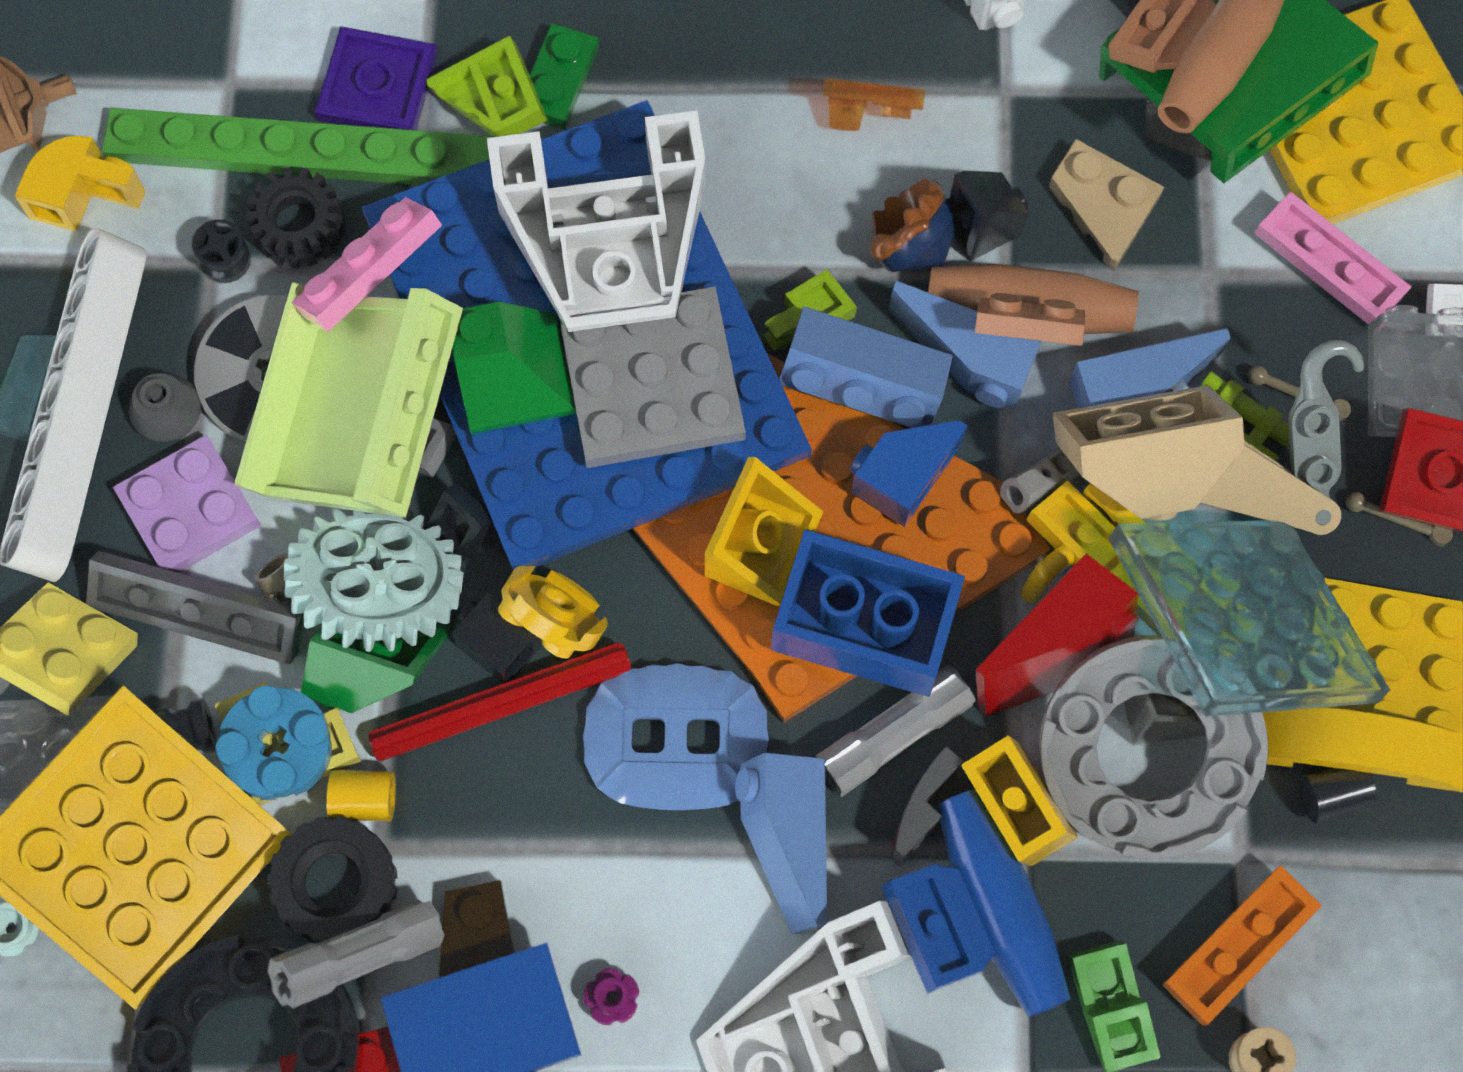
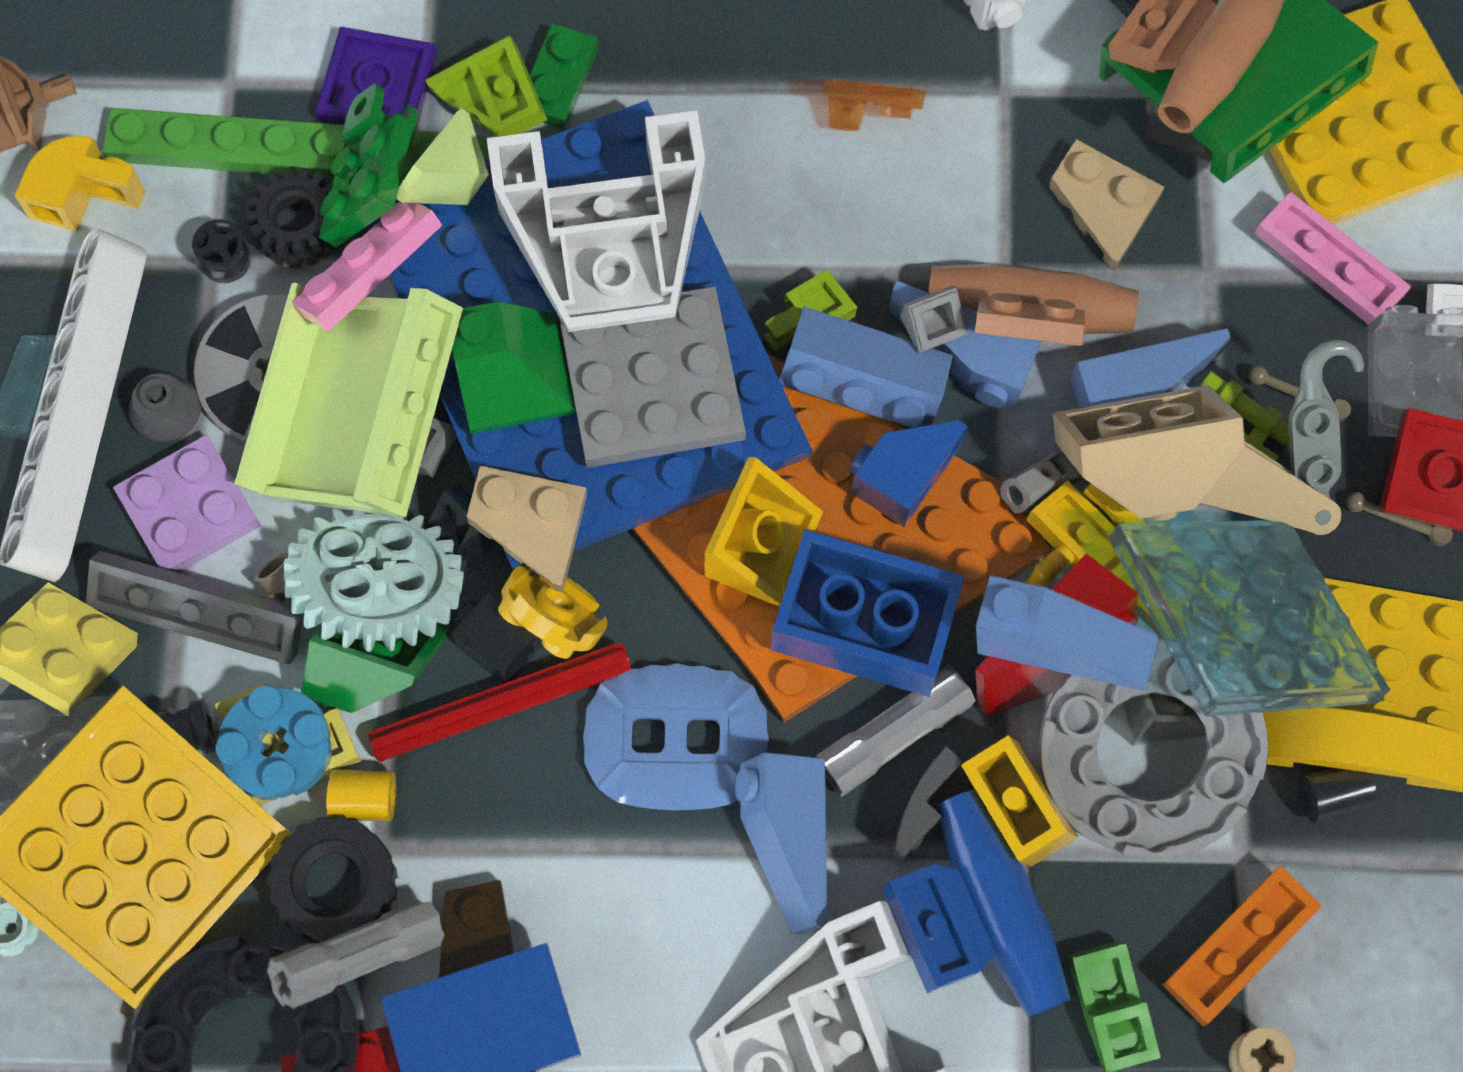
magenta plate [583,968,640,1025] -> none
hair [869,177,955,272] -> none
black slope [949,170,1029,262] -> none
none -> green plate [319,83,418,247]
none -> yellowish green slope [396,107,489,205]
none -> tan wing [467,466,587,592]
none -> light grey slope [900,285,968,353]
none -> medium blue slope [976,576,1159,692]

